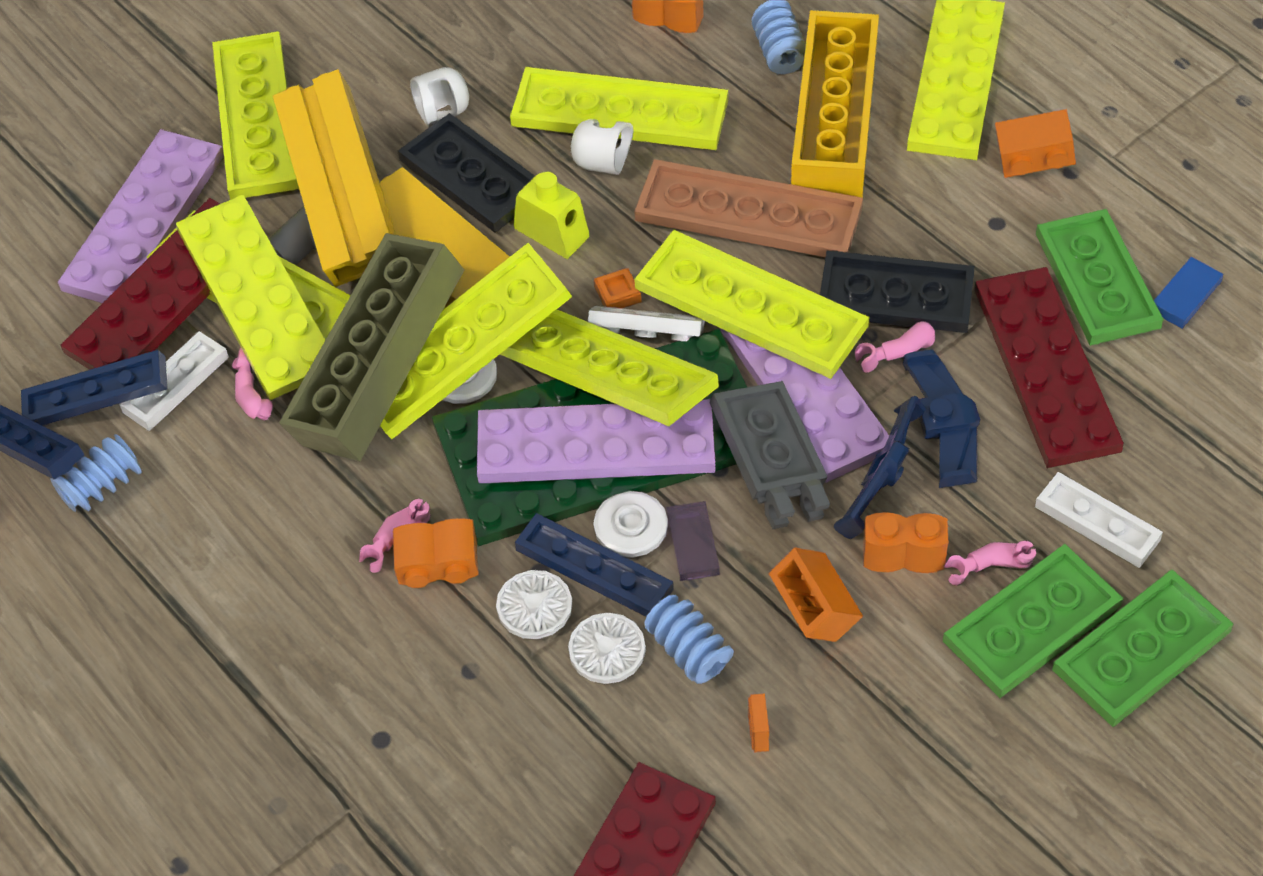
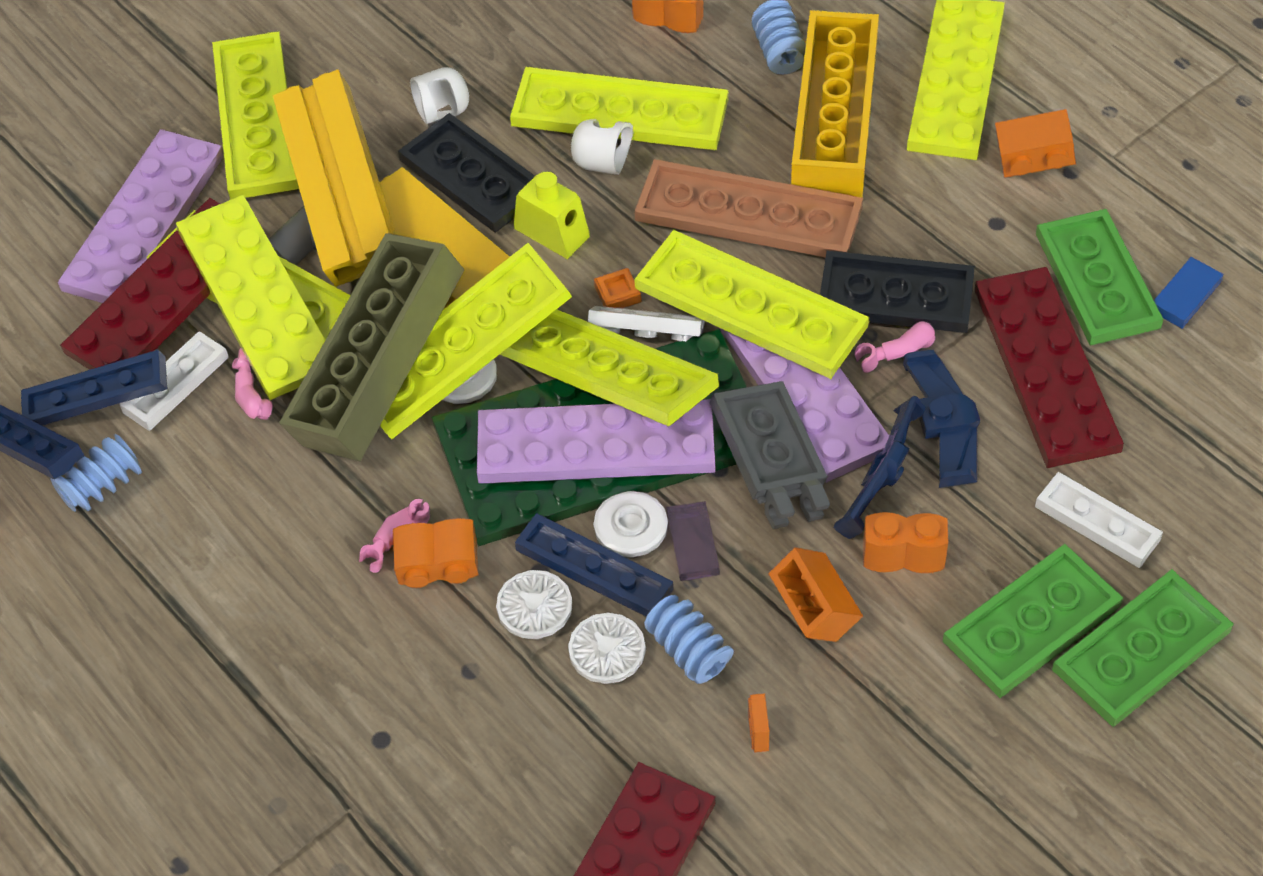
bright pink arm [944,541,1036,586] -> none

